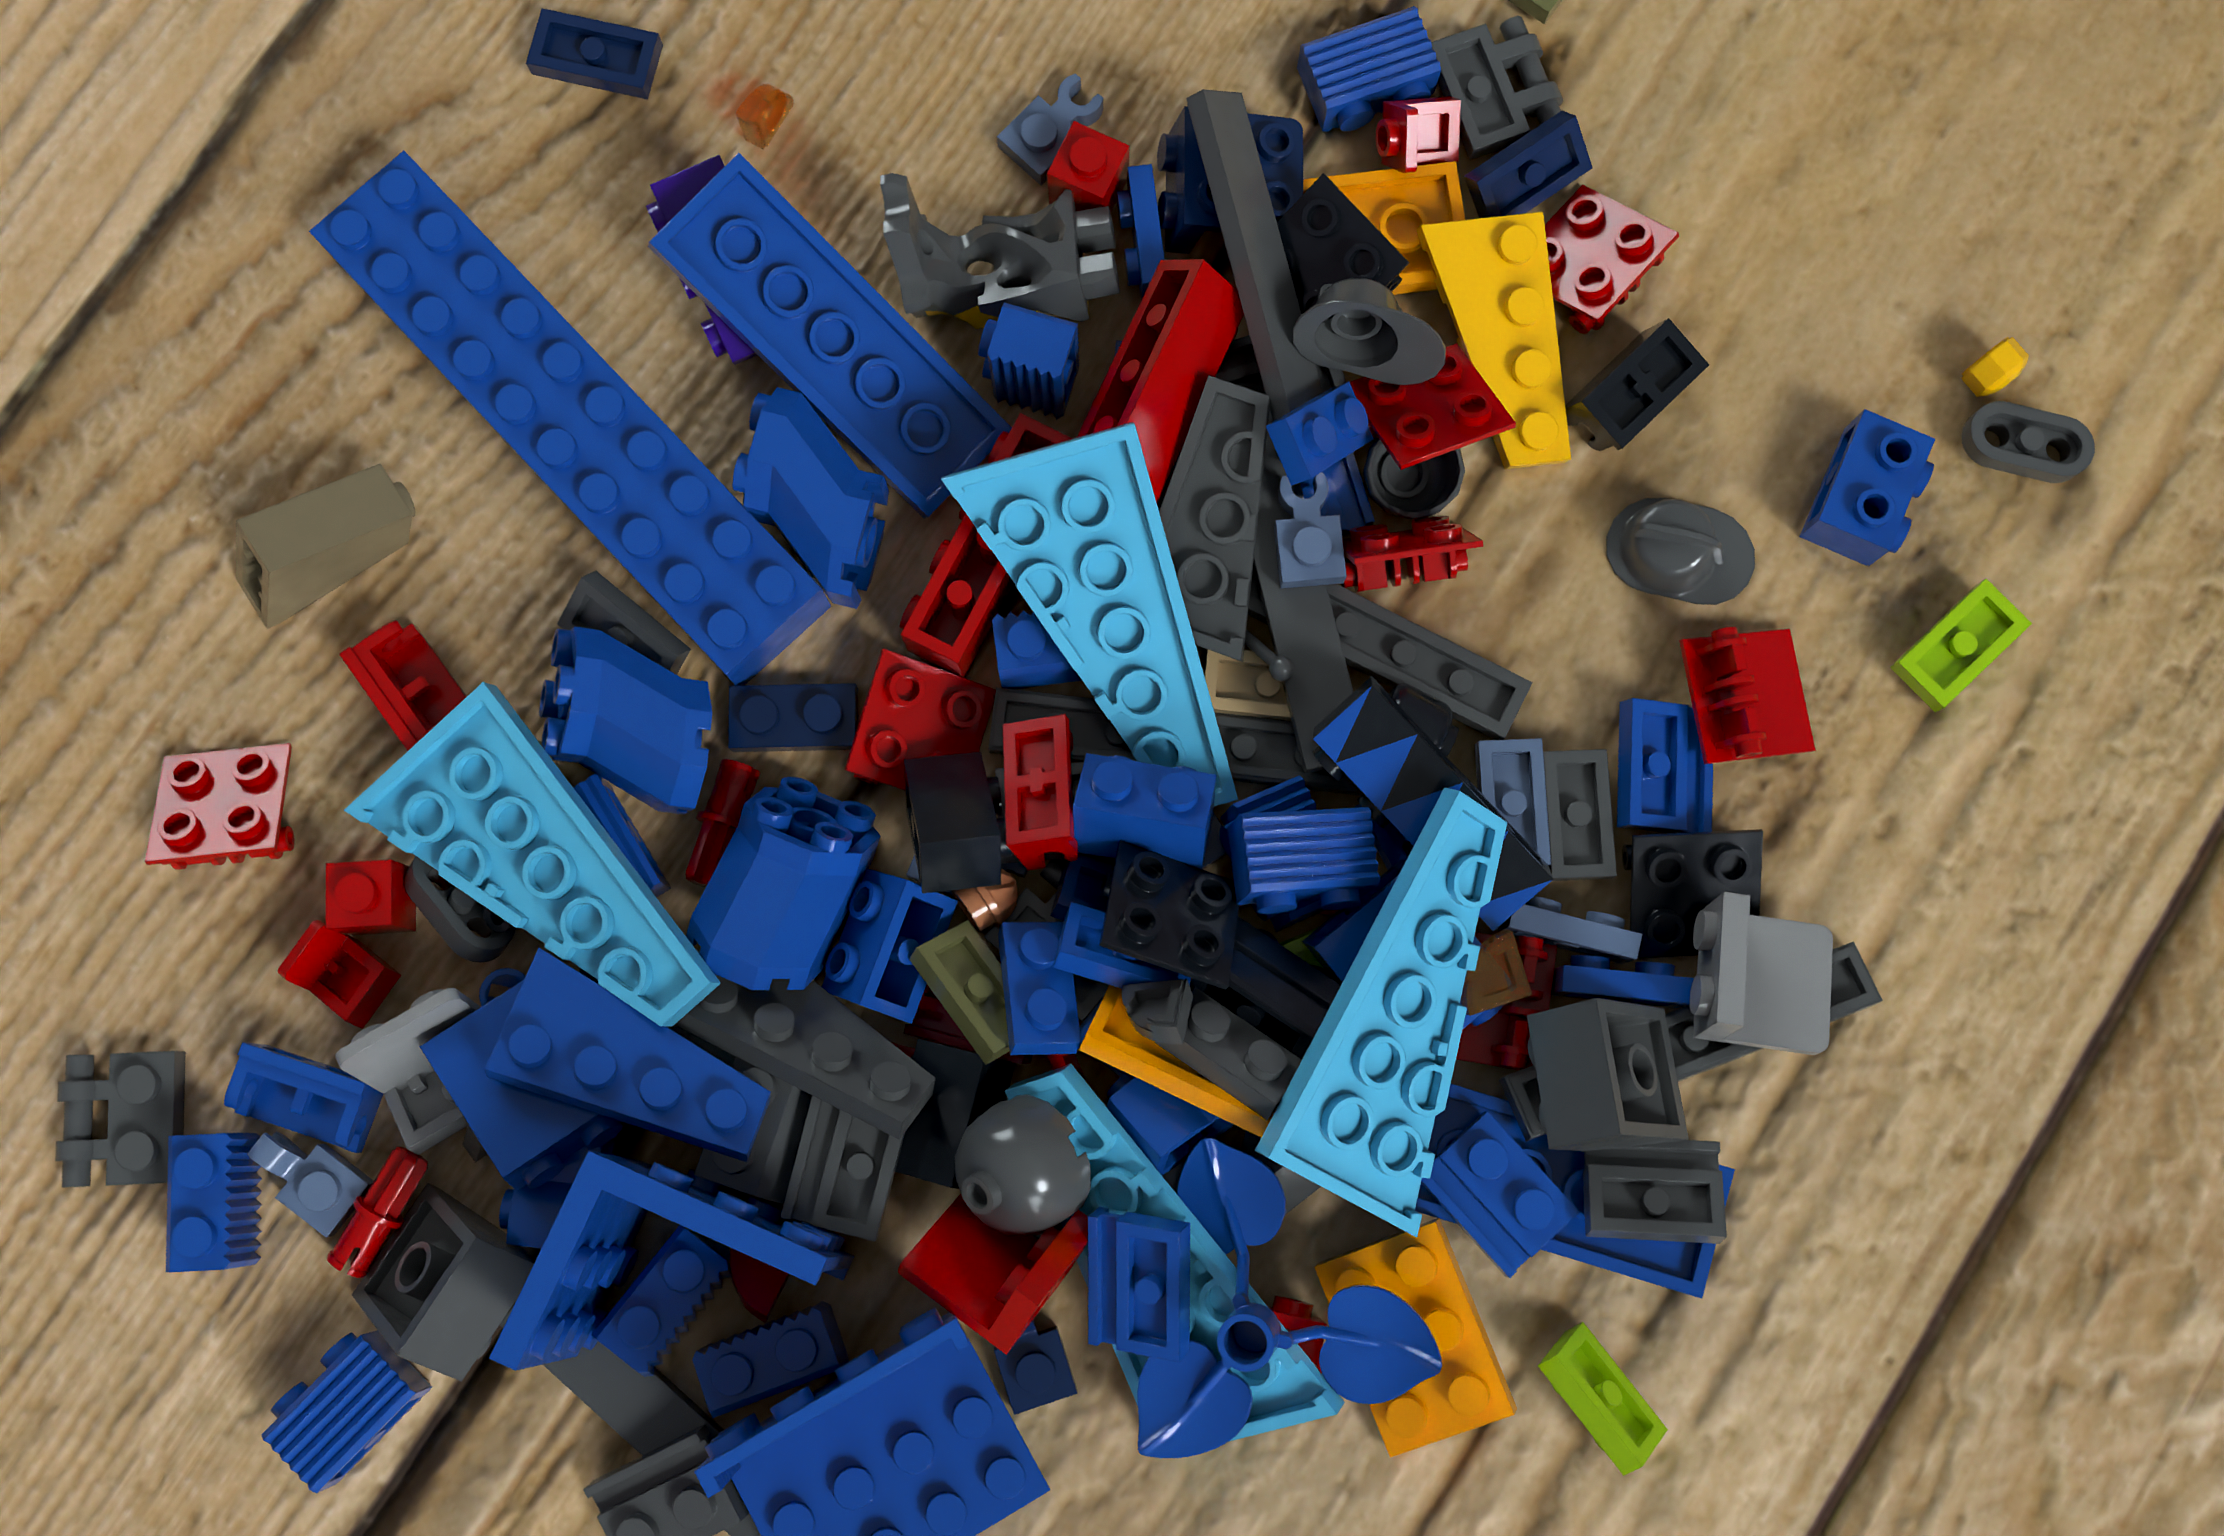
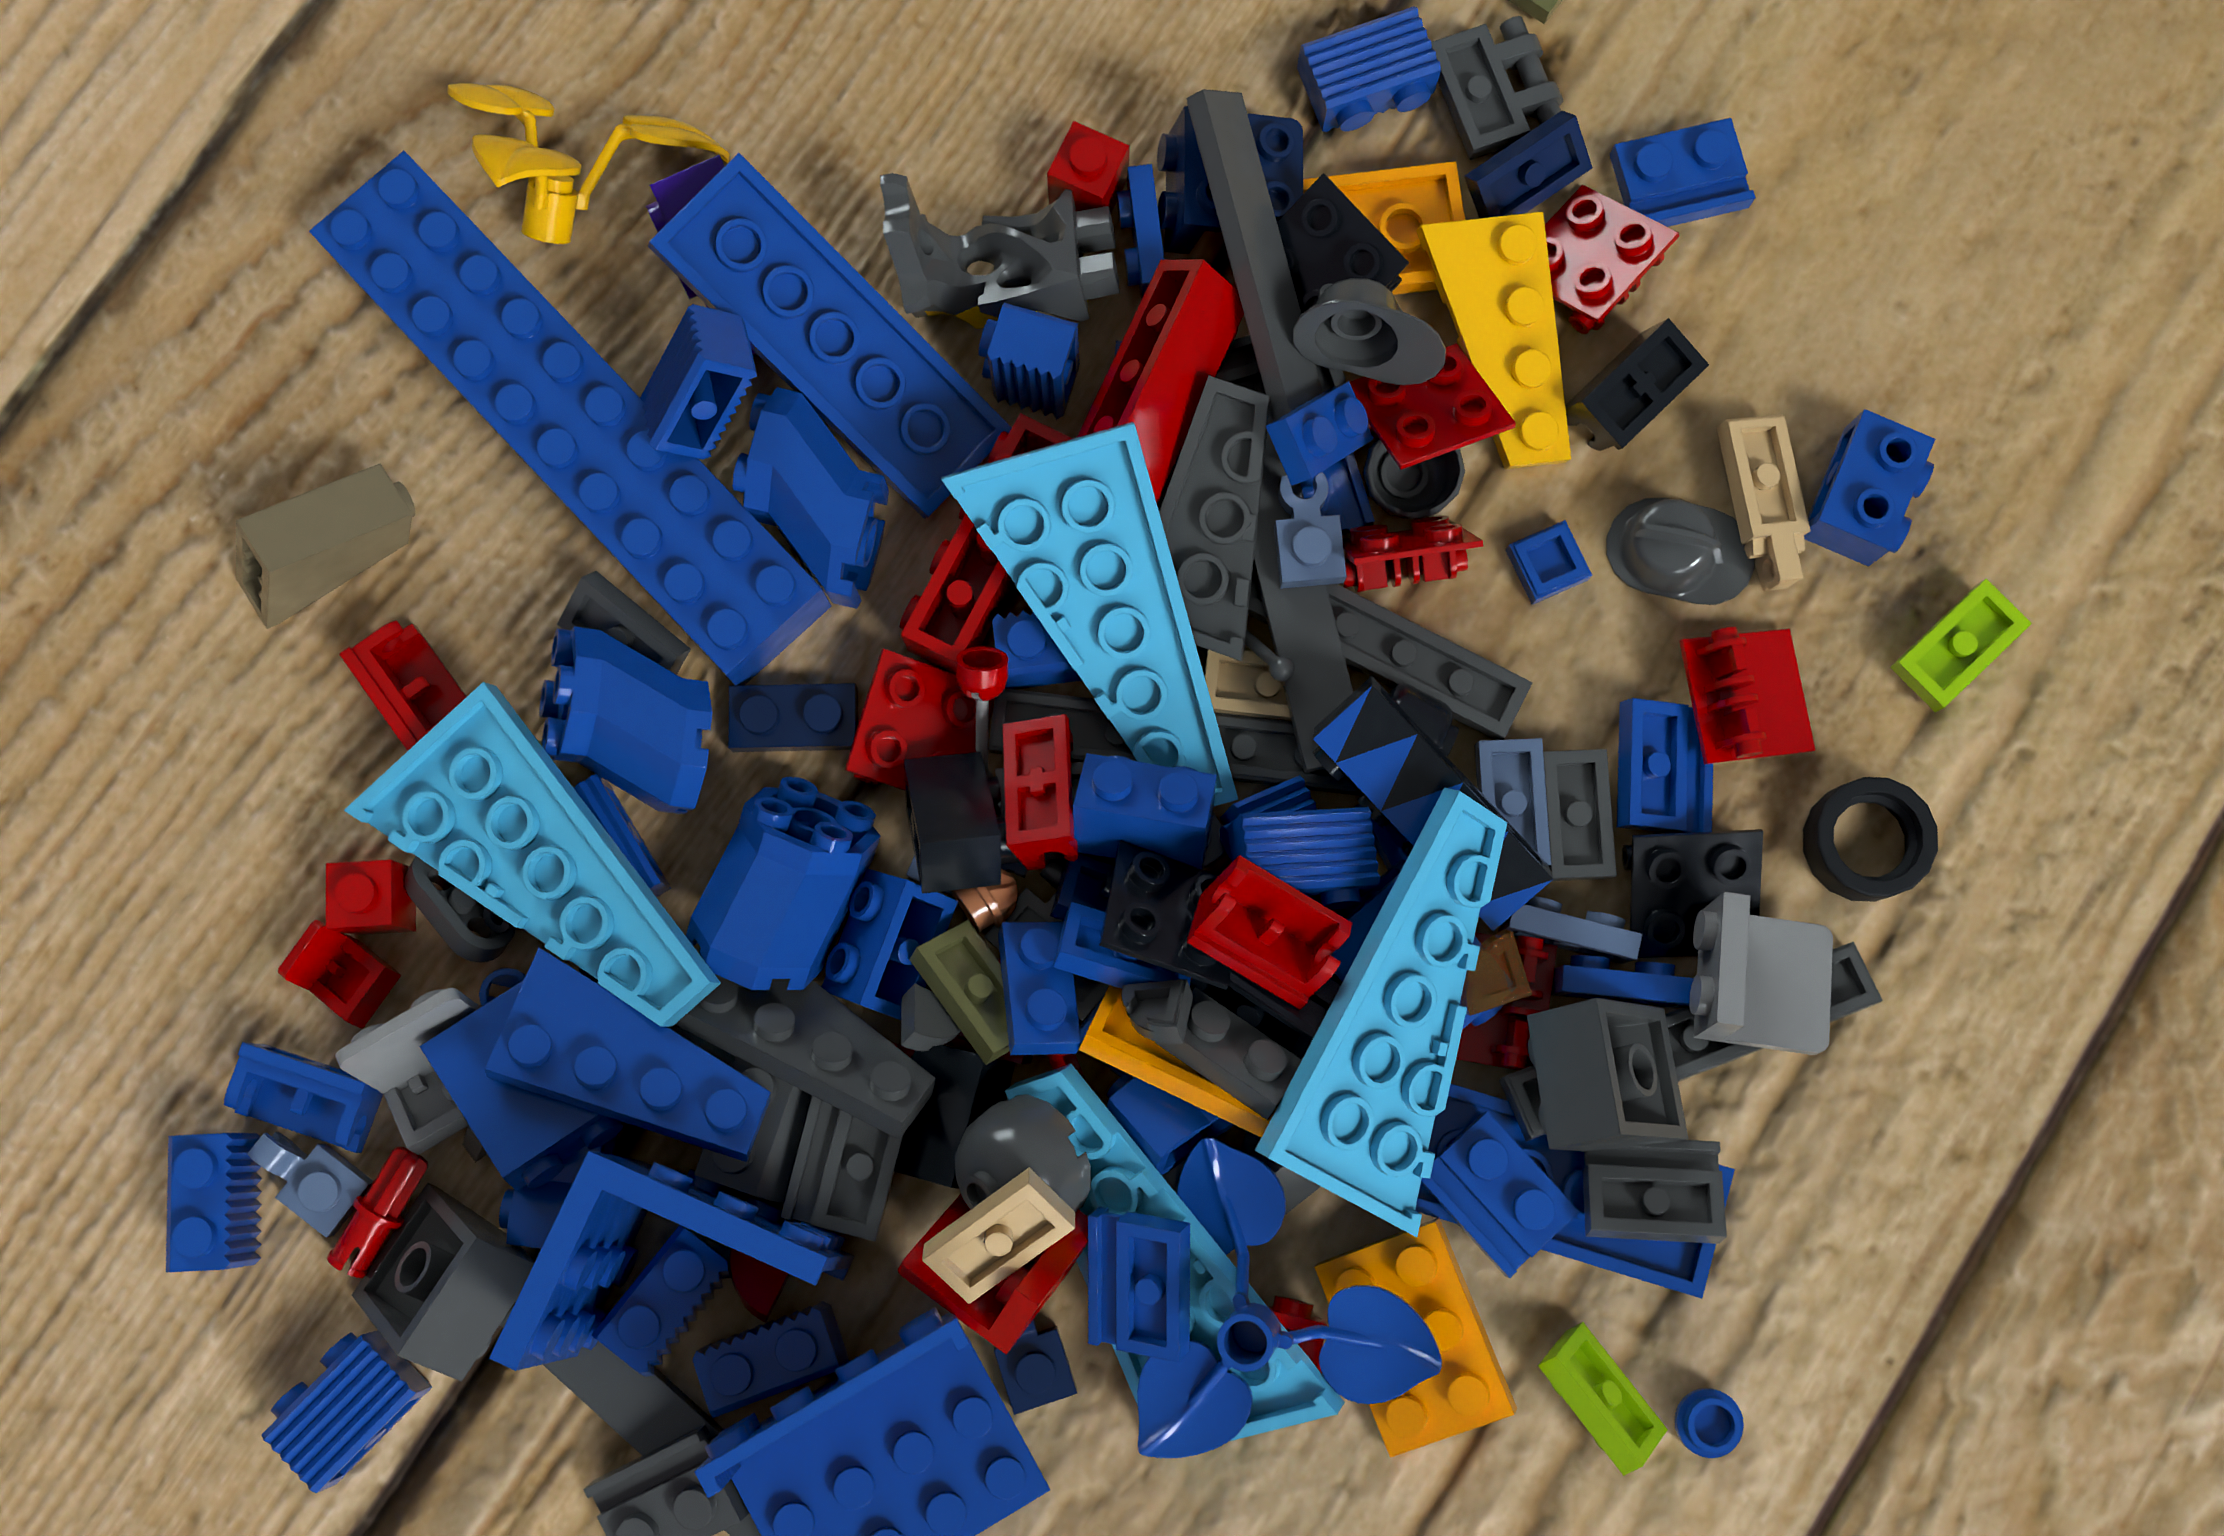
dark grey plate [55,1051,186,1188] -> none
hinge [144,743,295,870] -> none
dark blue plate [526,8,663,100] -> none
red axle [685,759,761,887] -> none
clear orange tile [735,84,794,150] -> none
sand blue plate [997,74,1104,186] -> none
red bracket [1376,96,1461,173] -> none
yellow tile [1961,337,2029,397] -> none
dark grey plate [1961,401,2095,483] -> none
none -> yellow plant [447,83,730,244]
none -> blue brick [640,304,757,460]
none -> dark grey tile [901,984,961,1051]
none -> tan plate [922,1167,1075,1304]
none -> red hinge [956,646,1008,777]
none -> red hinge [1187,855,1353,1009]
none -> blue tile [1505,520,1592,605]
none -> blue plate [1609,118,1756,227]
none -> blue plate [1674,1388,1744,1458]
none -> tan hinge [1716,414,1811,591]
none -> black tyre [1803,777,1938,902]

